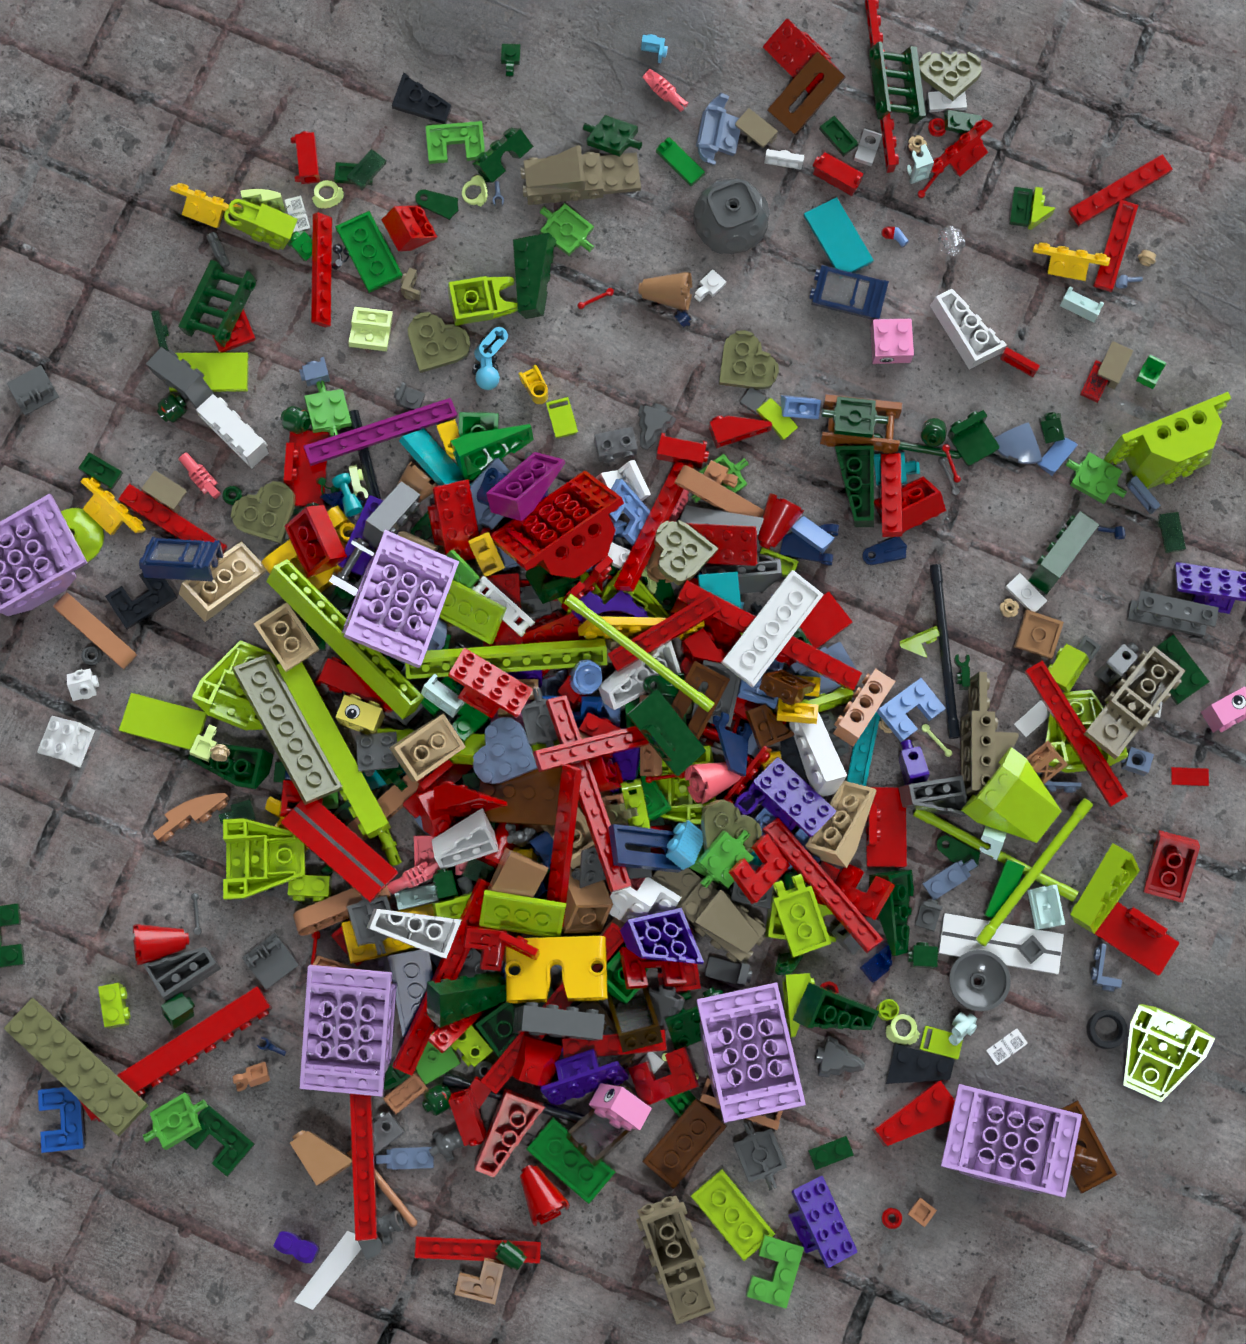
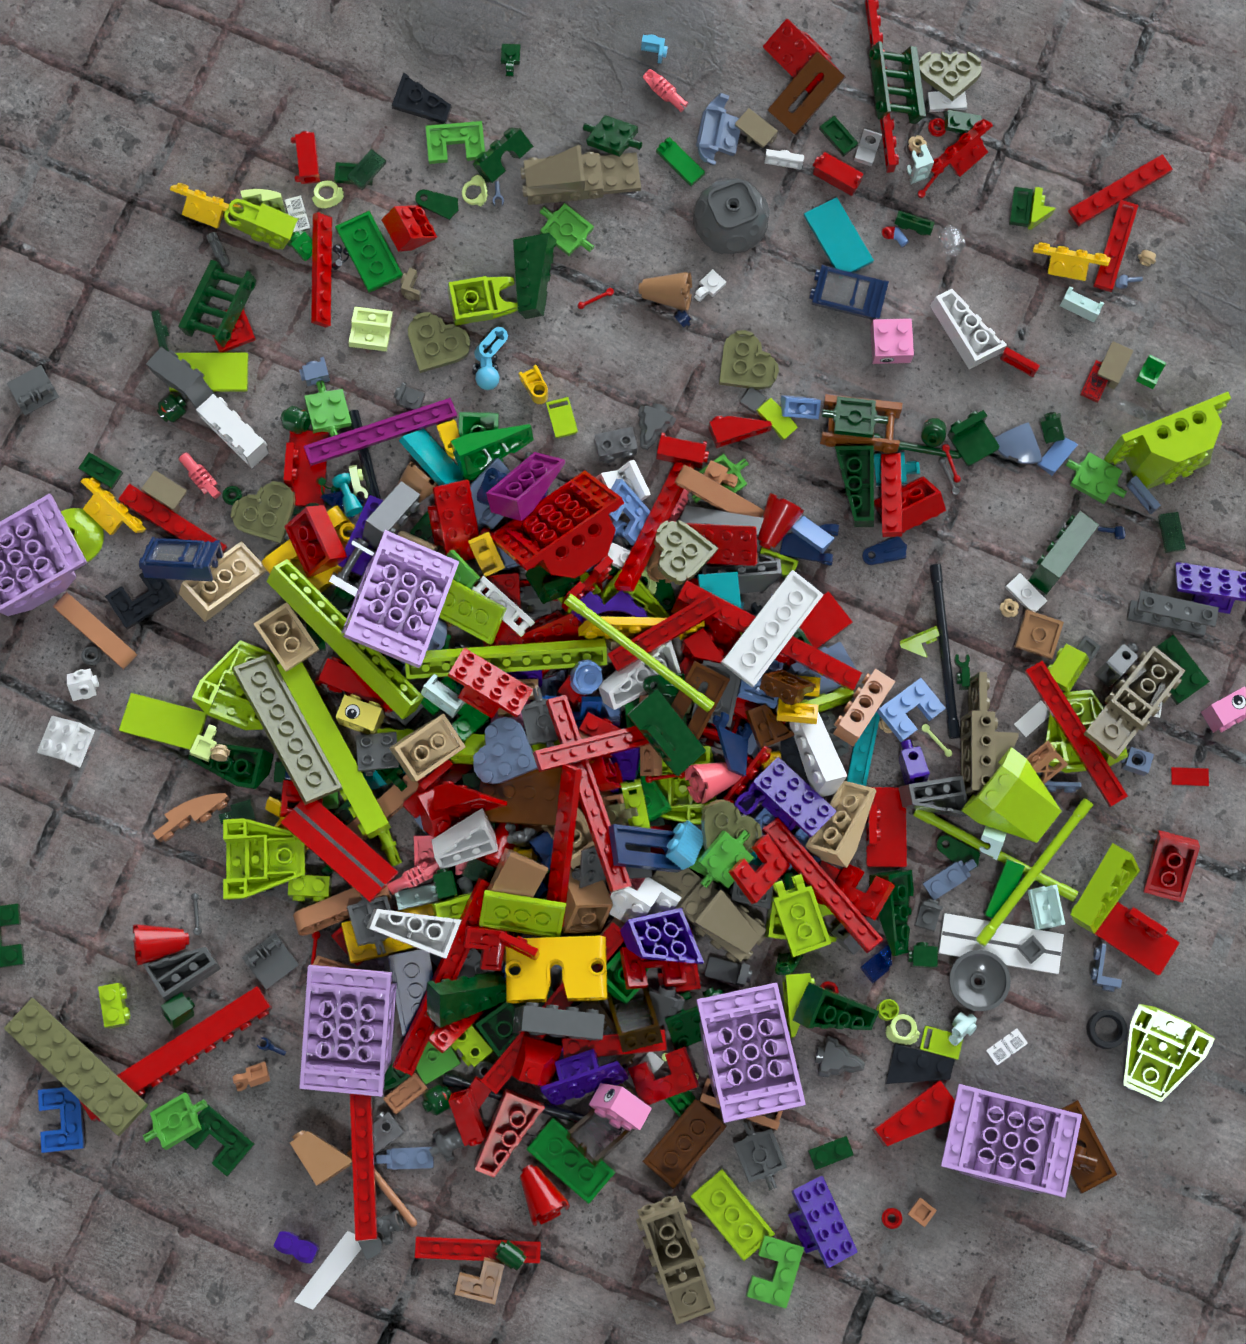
none -> dark green plate [894,211,935,236]

